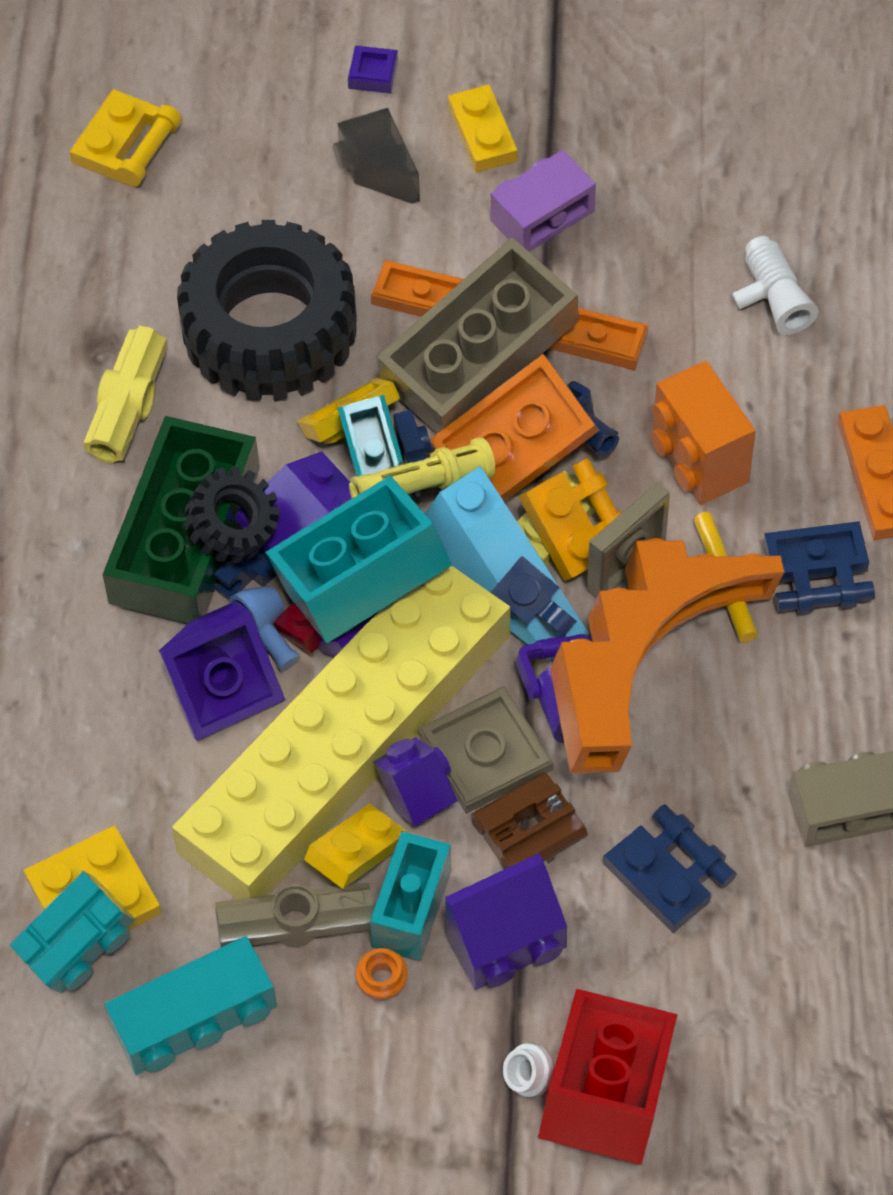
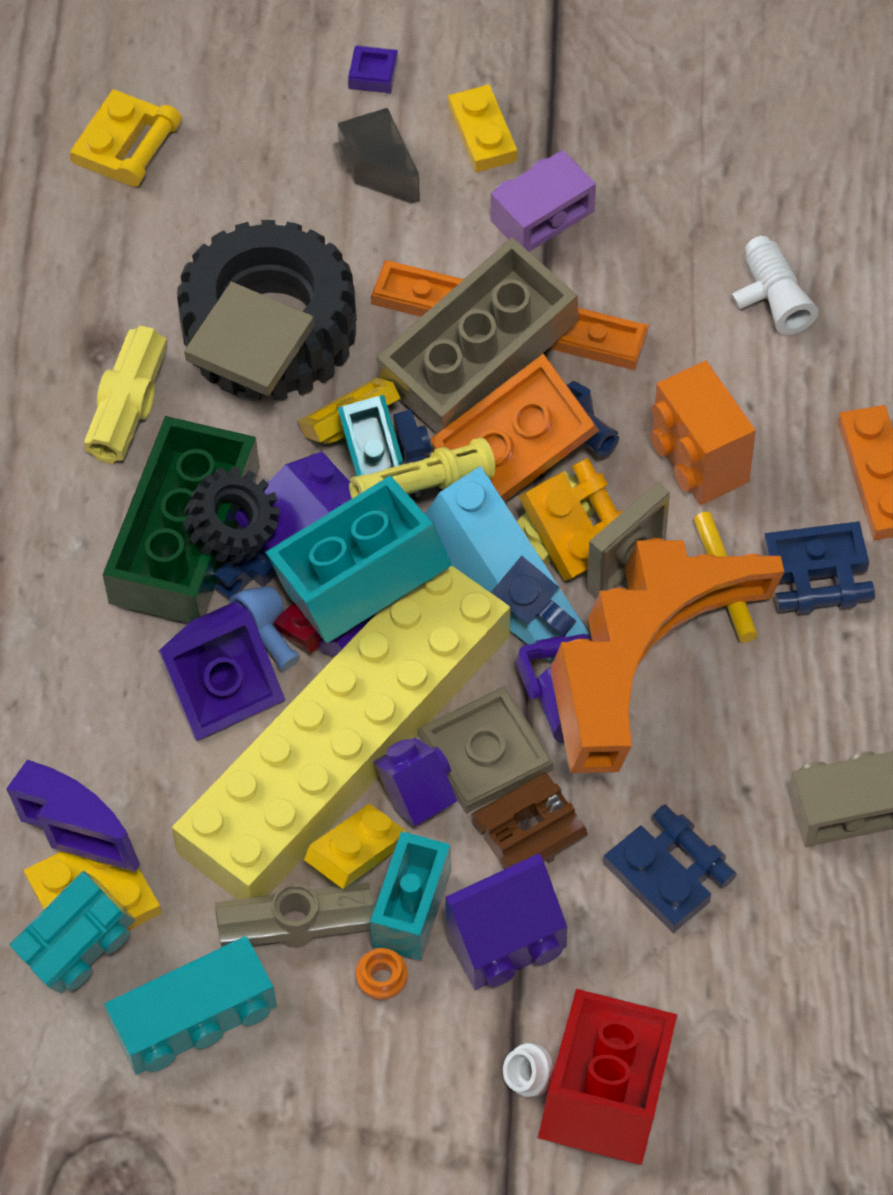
none -> dark purple slope [6,759,140,872]
none -> dark tan tile [184,282,315,396]

